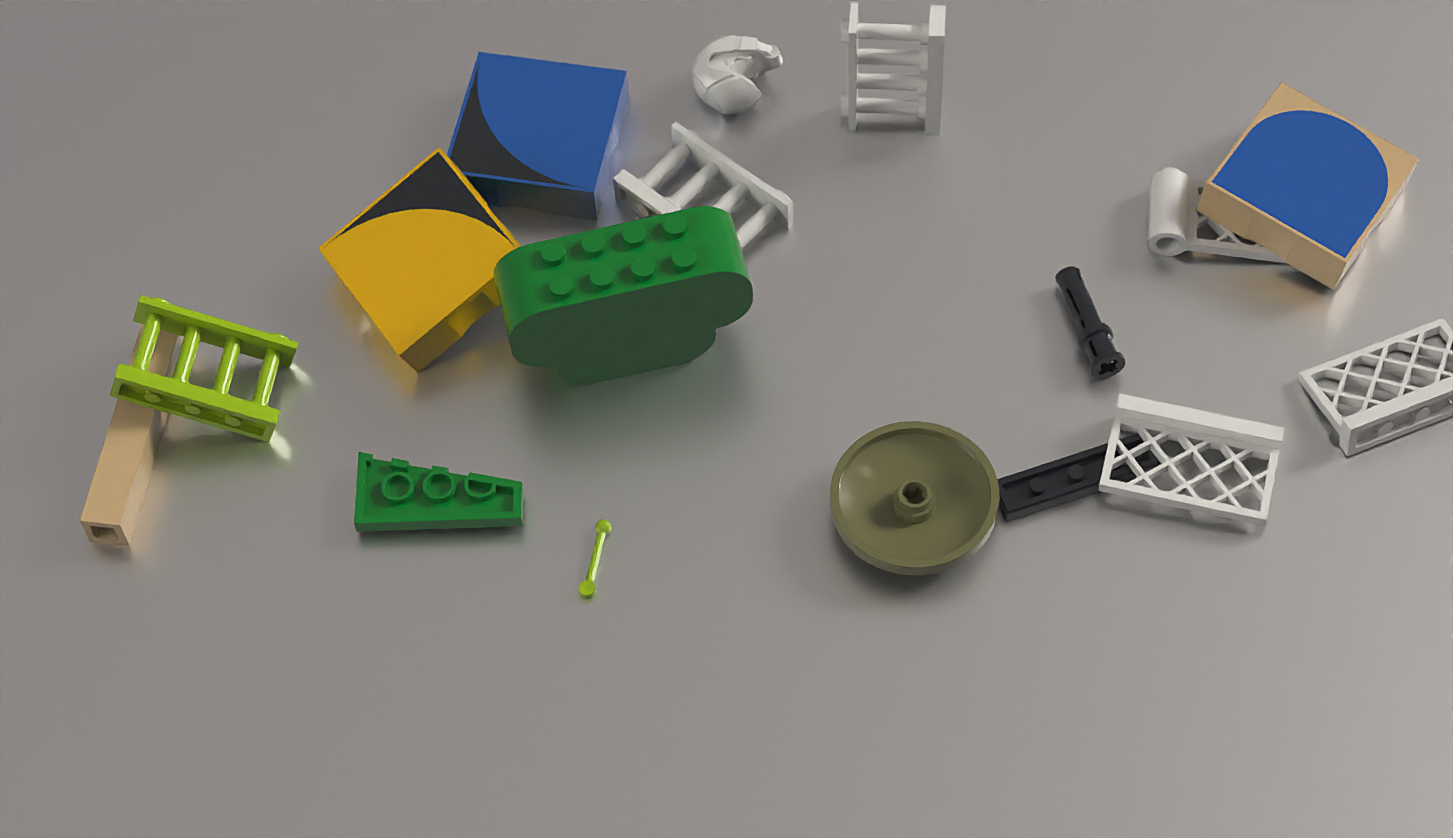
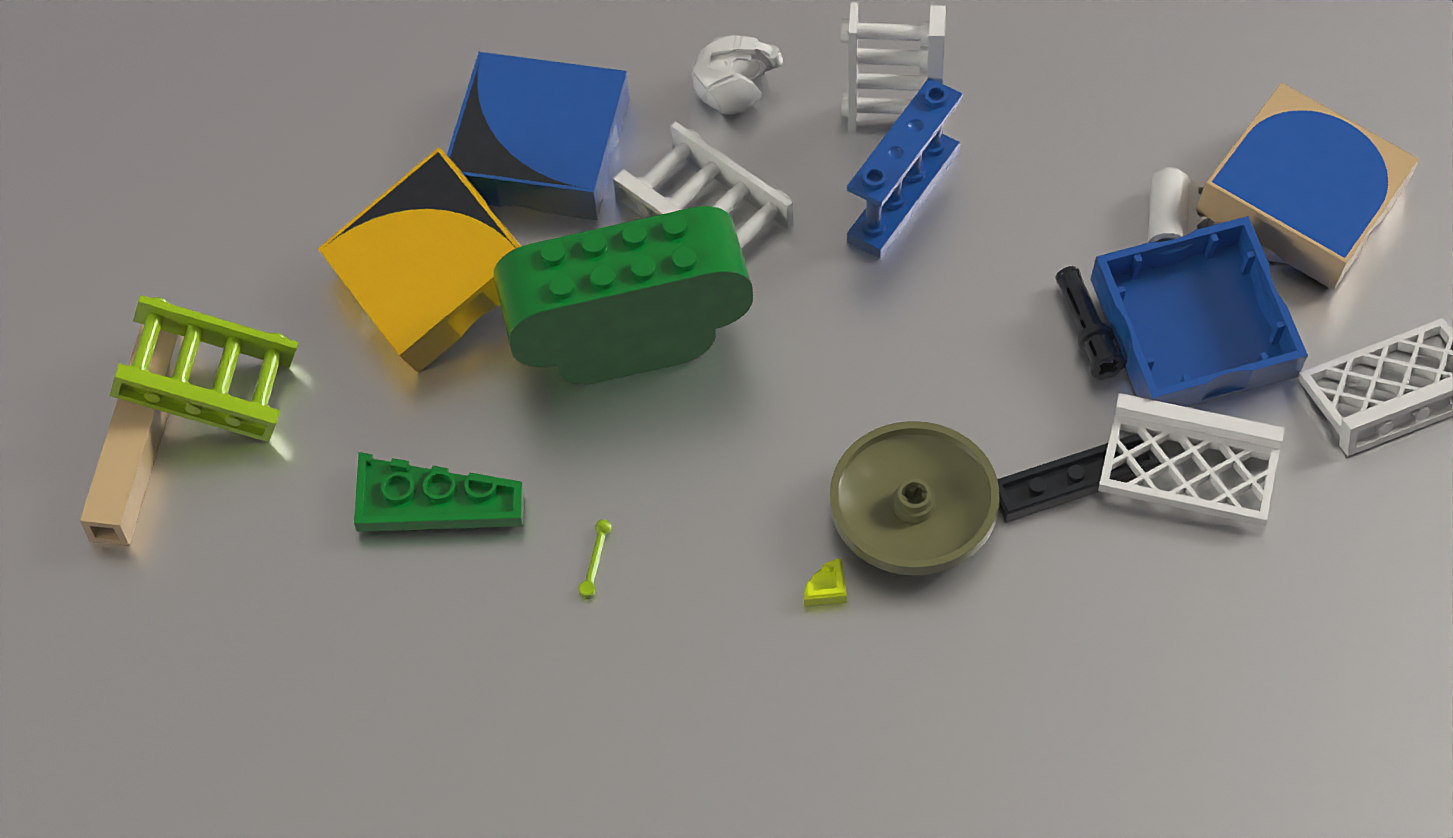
none -> neon yellow tile [804,558,847,607]
none -> blue fence [847,78,963,259]
none -> blue tile [1090,216,1308,407]

